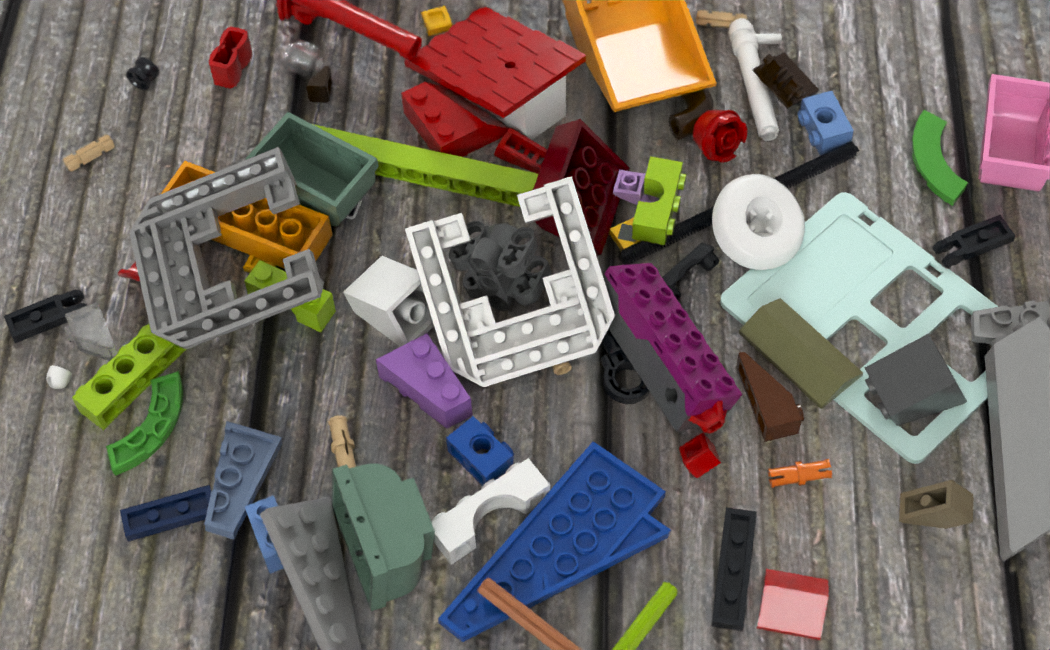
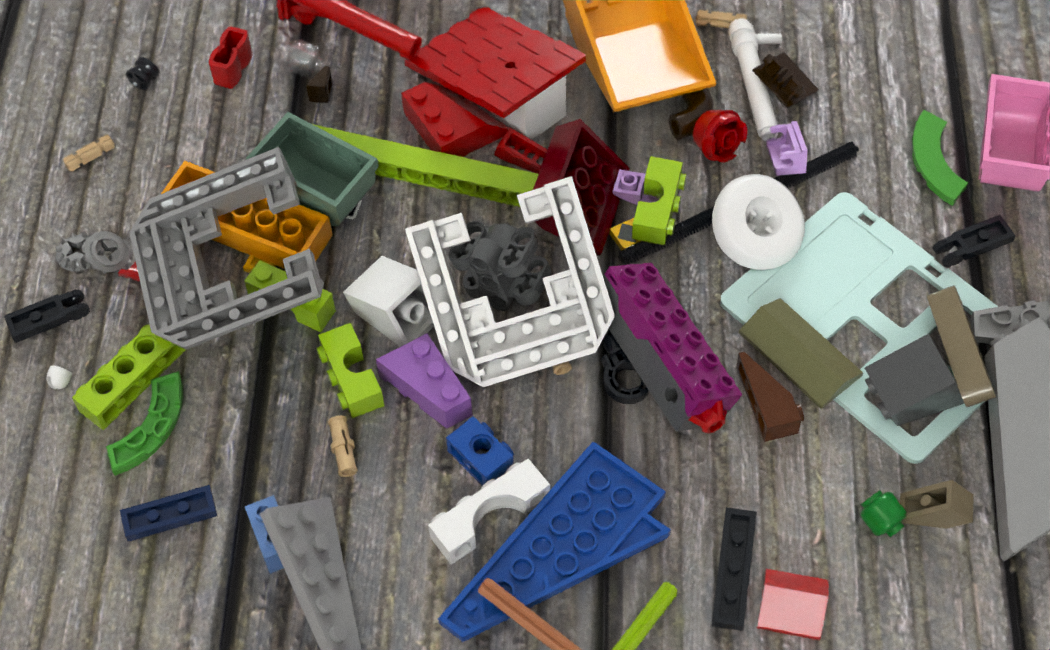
clear slope [64,302,118,361] -> none
sand blue wing [204,421,282,540] -> none
sand green container [332,463,435,611] -> none
yellow tile [421,6,453,36] -> none
black piece [662,242,719,300] -> none
red slope [679,432,721,478] -> none
orange pin [768,459,832,488] -> none
medium blue brick [798,91,854,156] -> none
none -> light grey gear [55,231,100,272]
none -> light grey gear [83,231,129,274]
none -> lime arch [316,323,385,419]
none -> lavender hinge [766,121,807,176]
none -> green head [860,490,907,537]
none -> dark tan beam [927,285,996,408]

